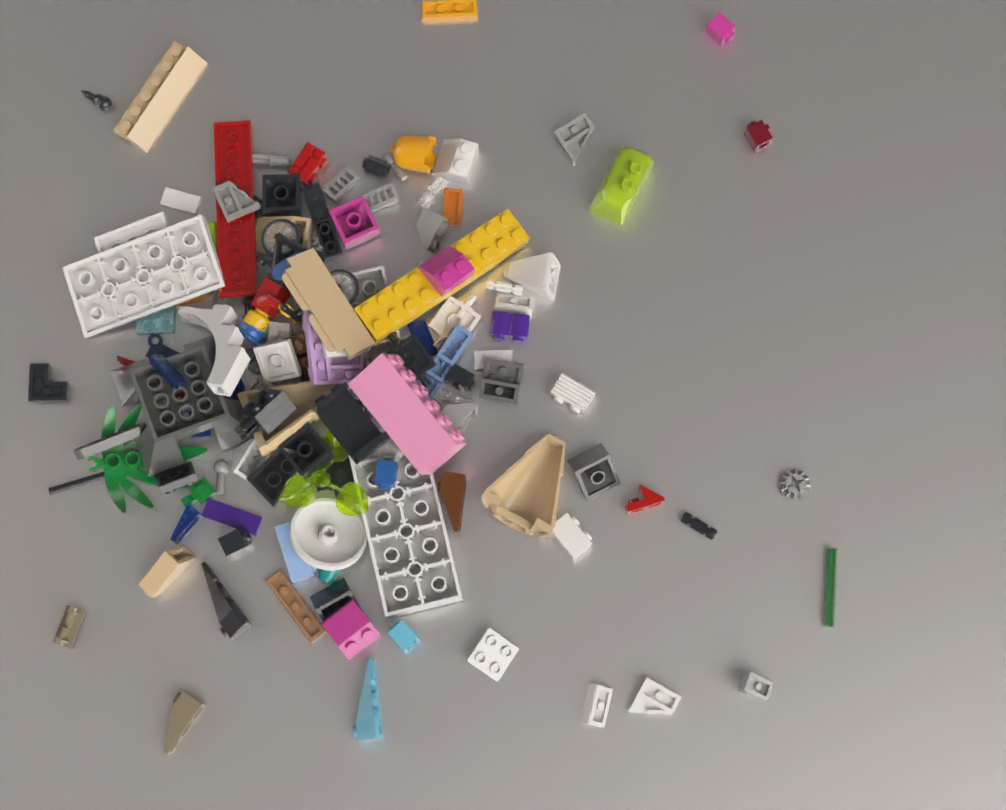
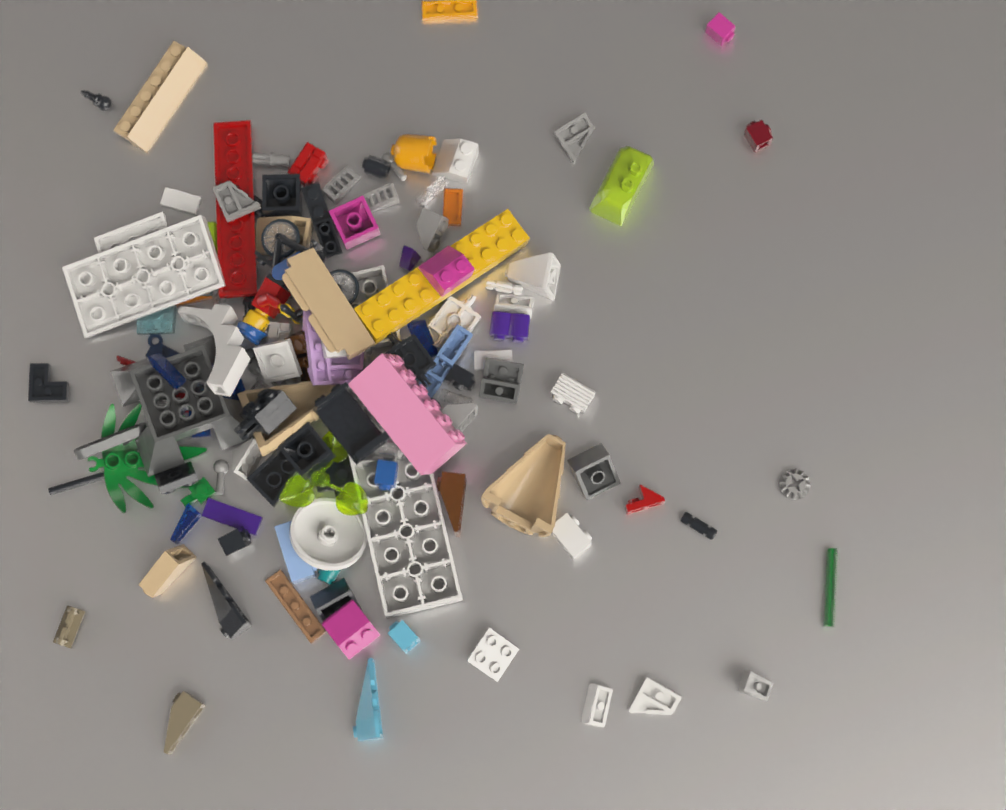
none -> dark purple slope [399,245,421,271]

